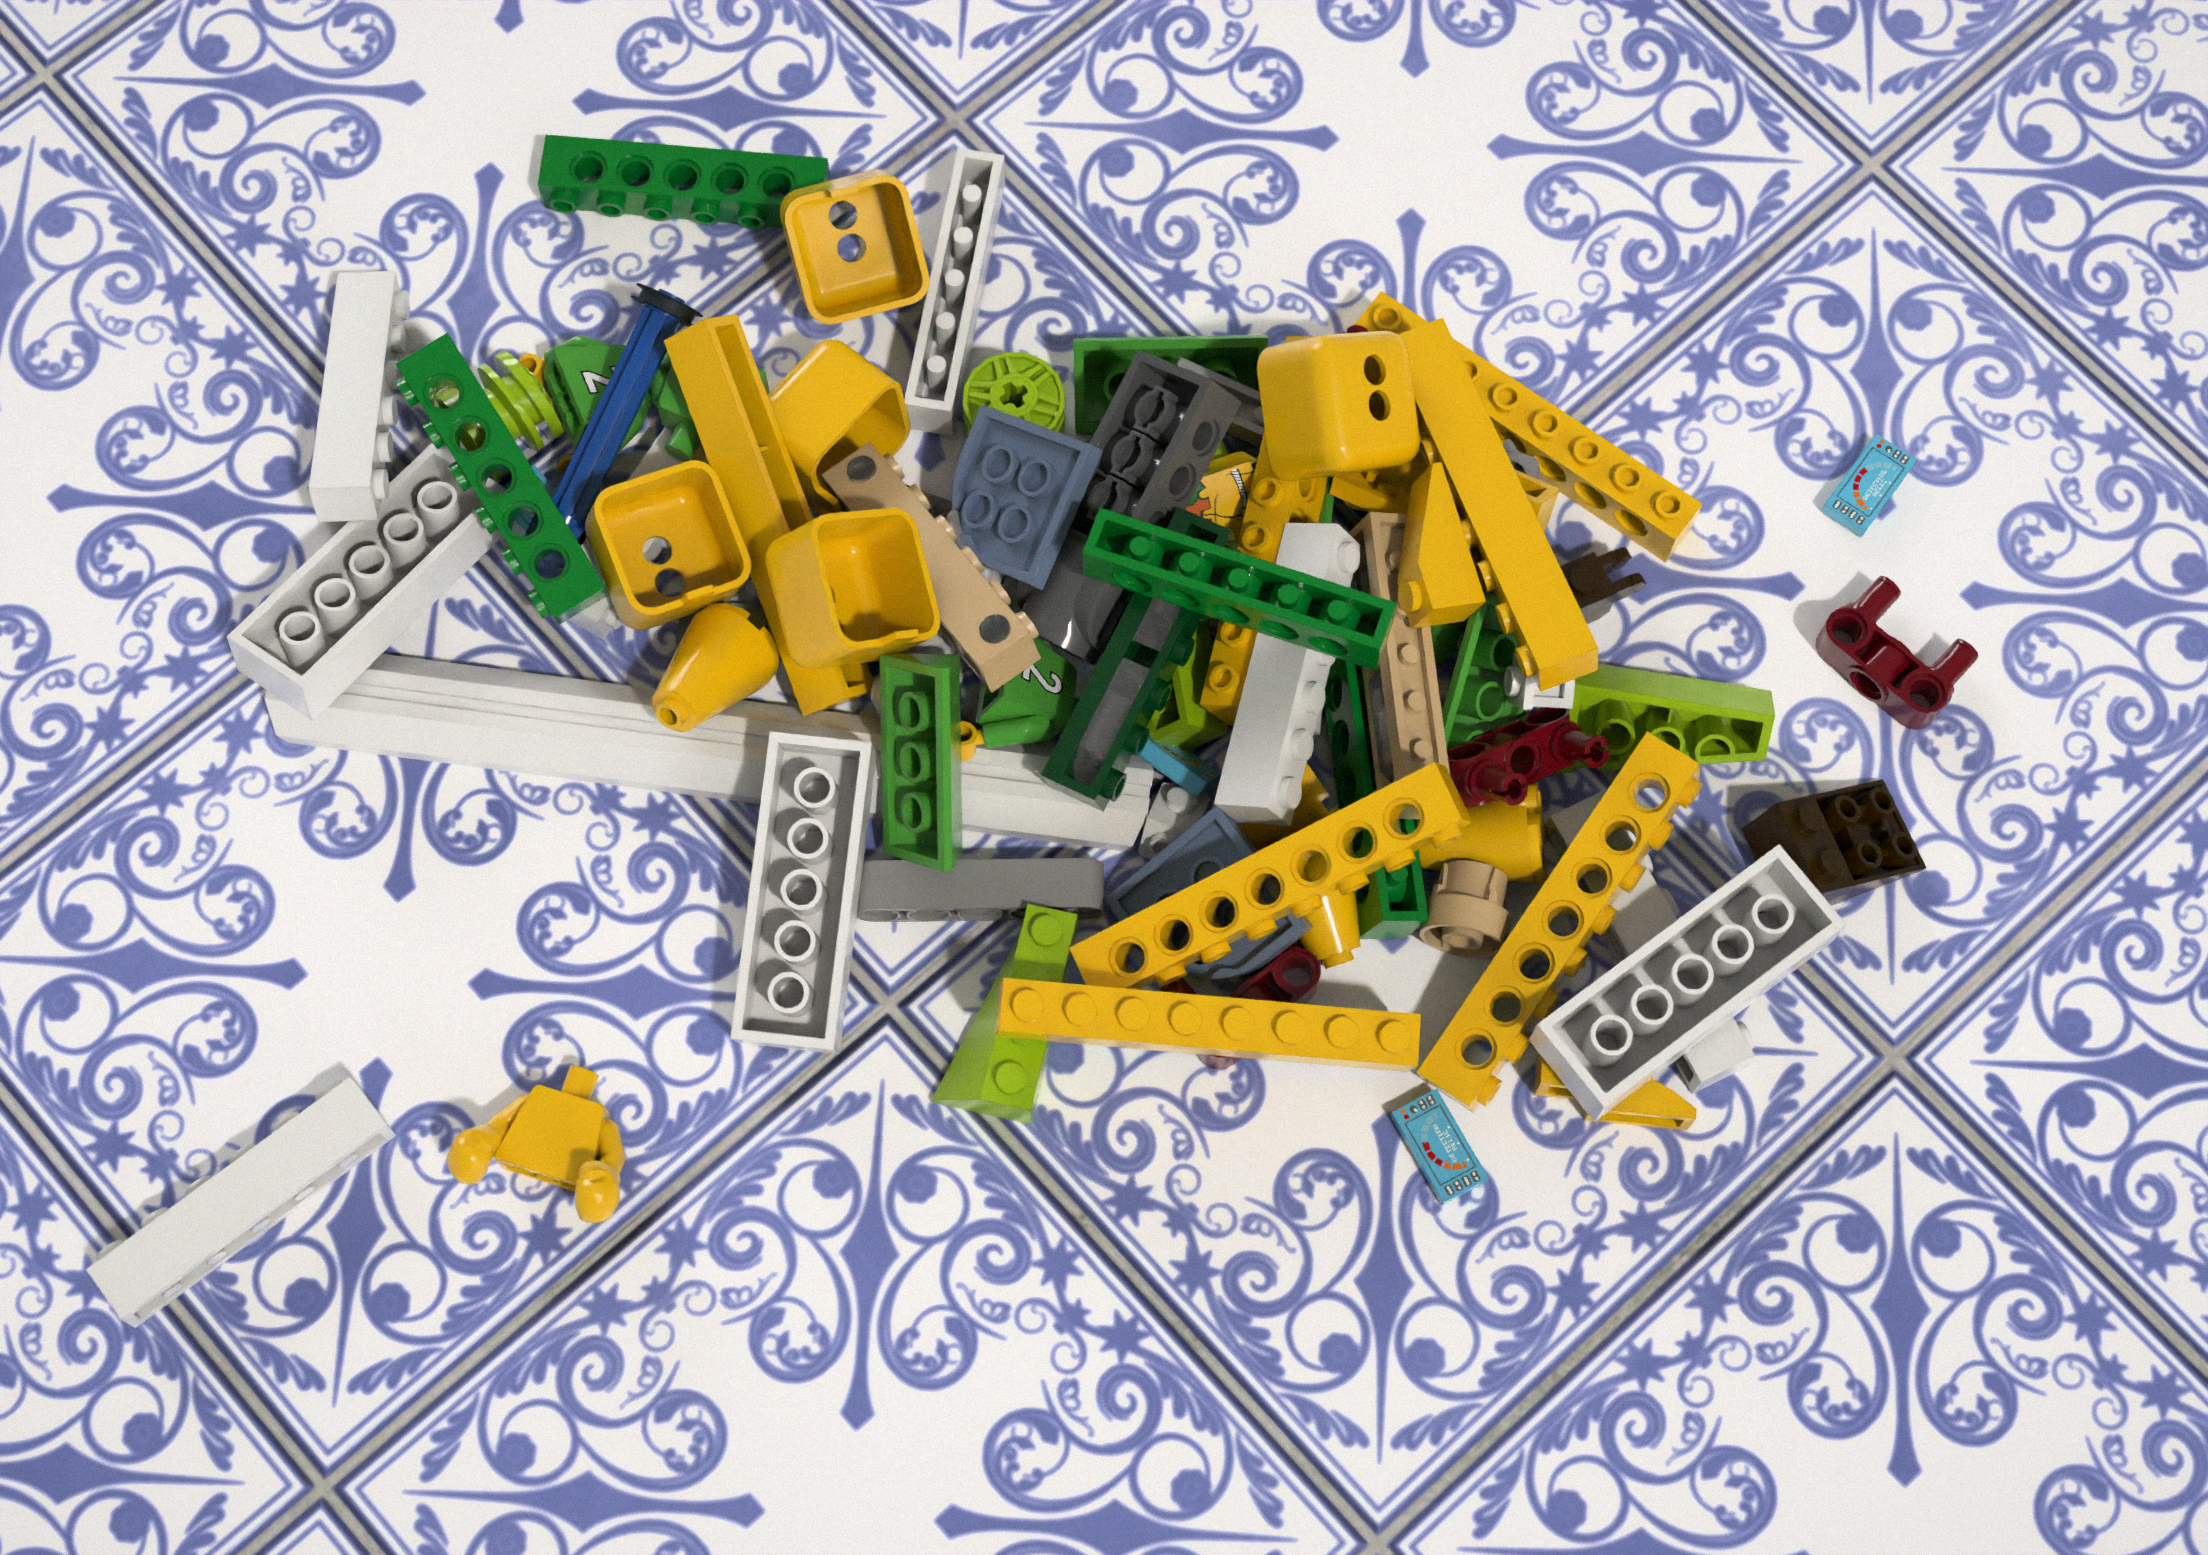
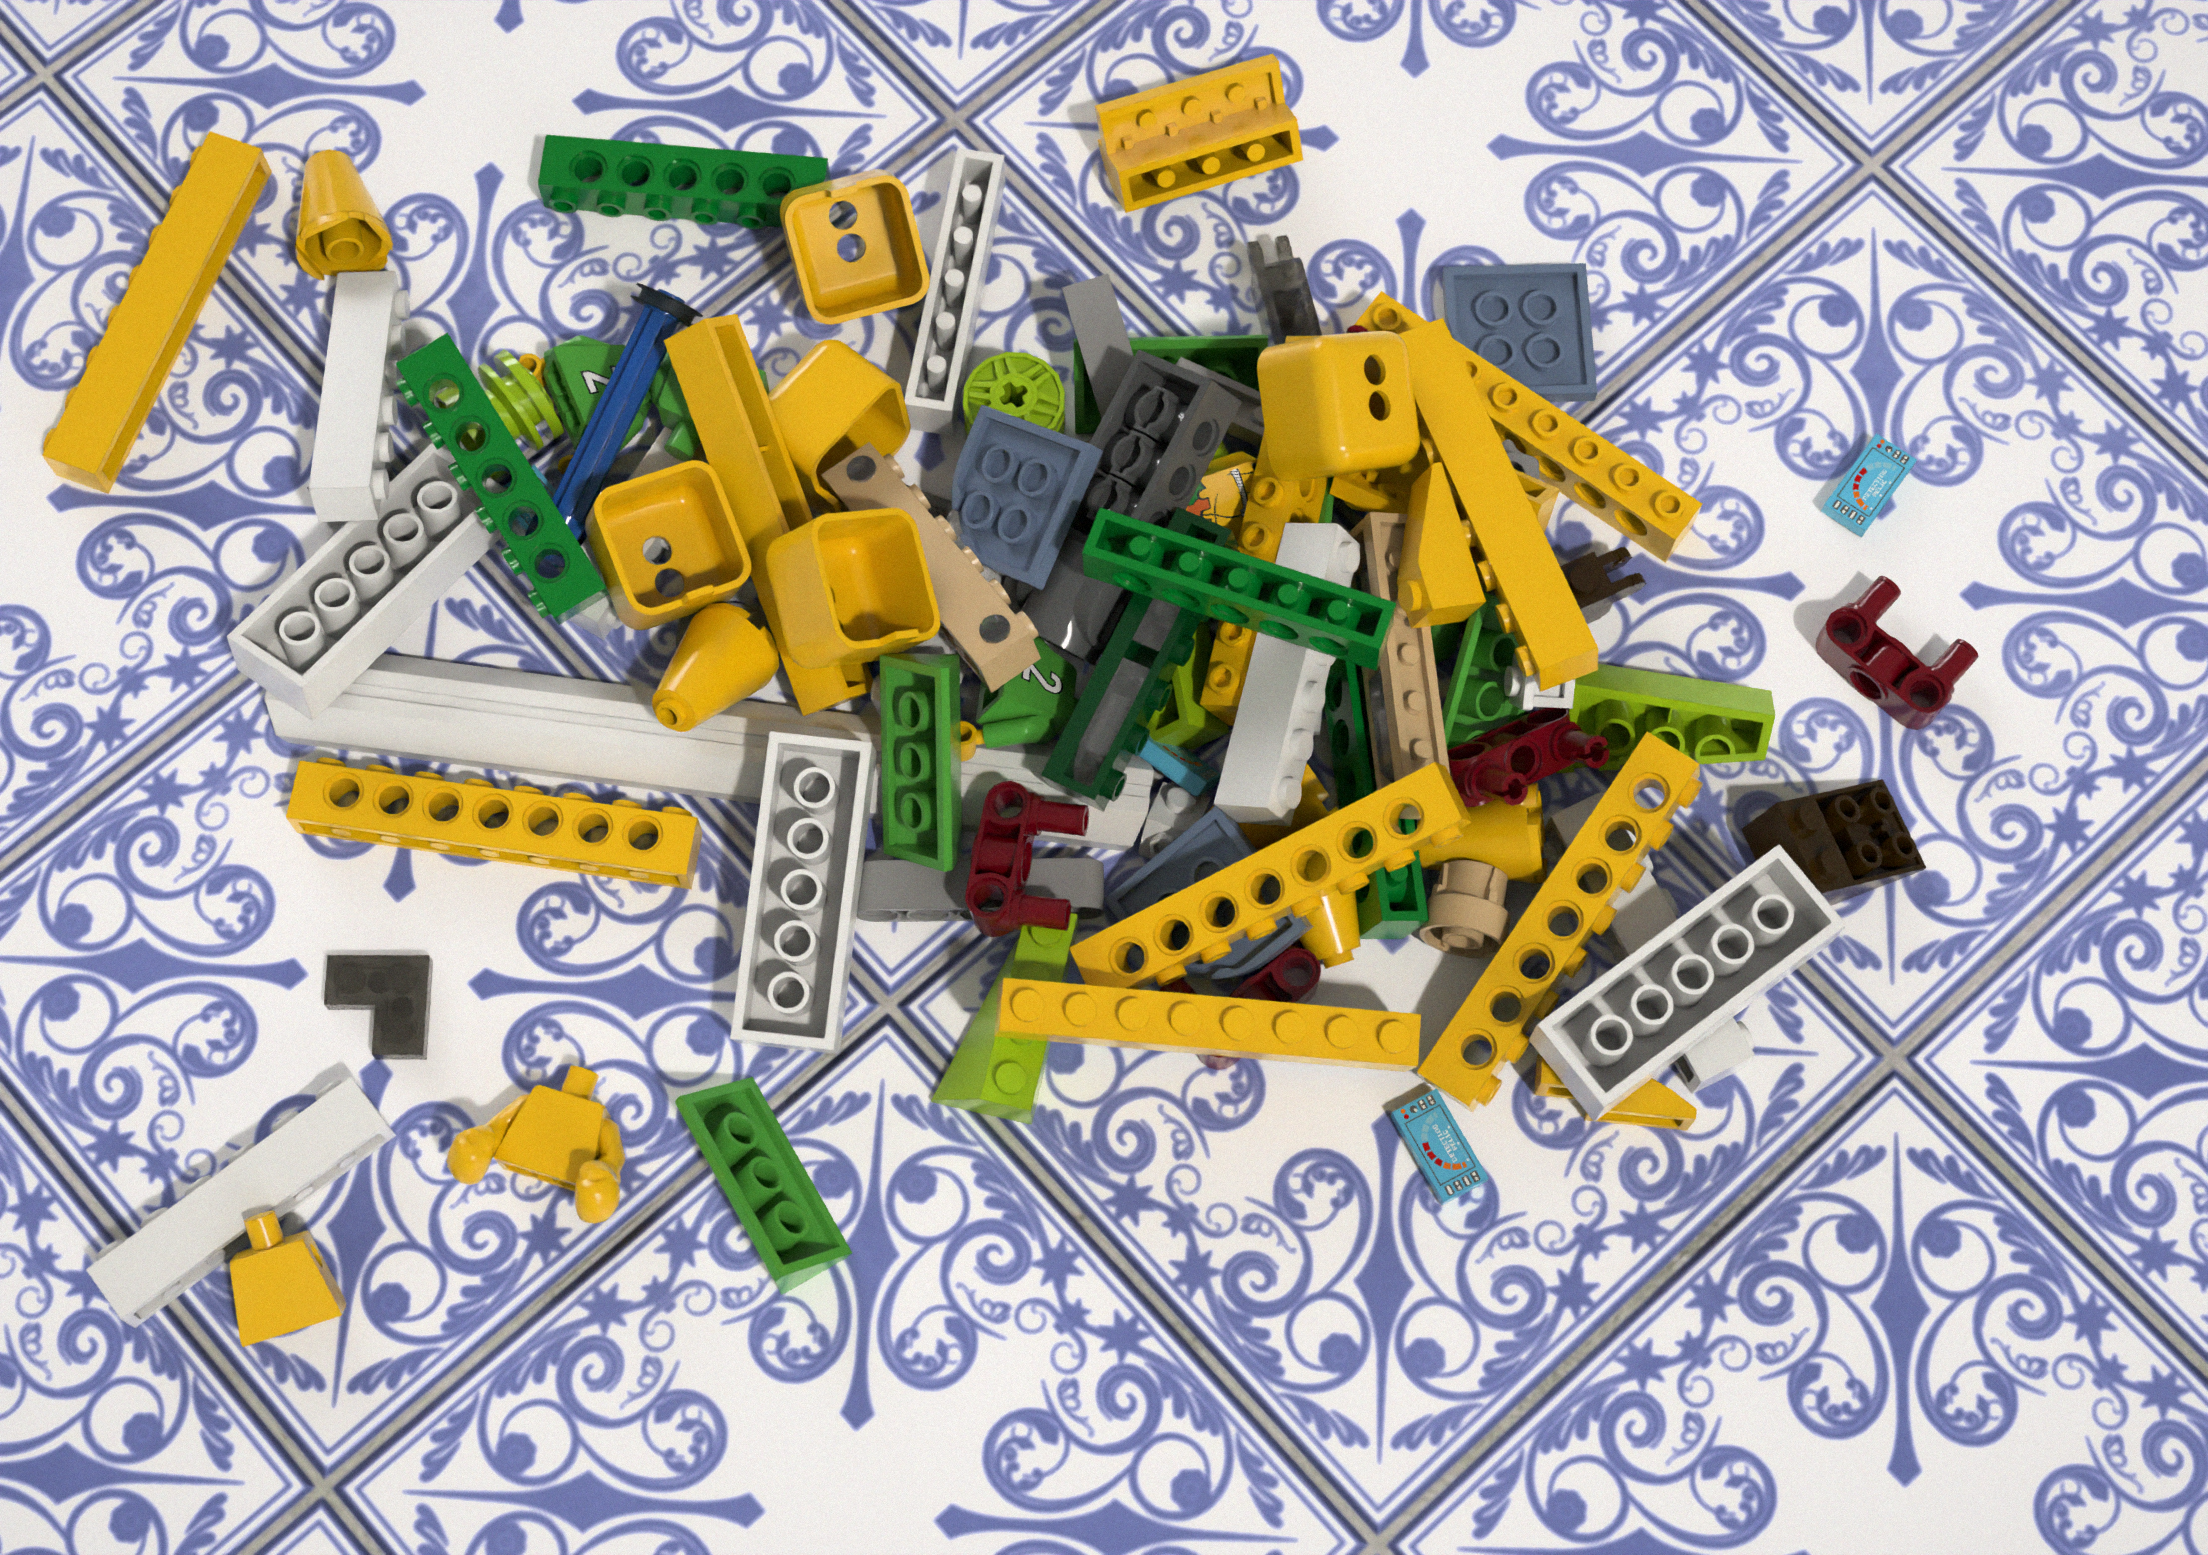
none -> yellow brick [42,131,272,494]
none -> yellow torso [230,1210,347,1347]
none -> yellow brick [286,757,703,890]
none -> yellow cone [295,150,393,281]
none -> clear smoke plate [324,955,433,1060]
none -> bright green slope [674,1077,852,1295]
none -> dark red piece [965,781,1089,937]
none -> light grey slope [1062,274,1134,419]
none -> yellow brick [1094,53,1303,213]
none -> clear smoke hinge [1246,235,1322,347]
none -> sand blue plate [1442,263,1597,402]

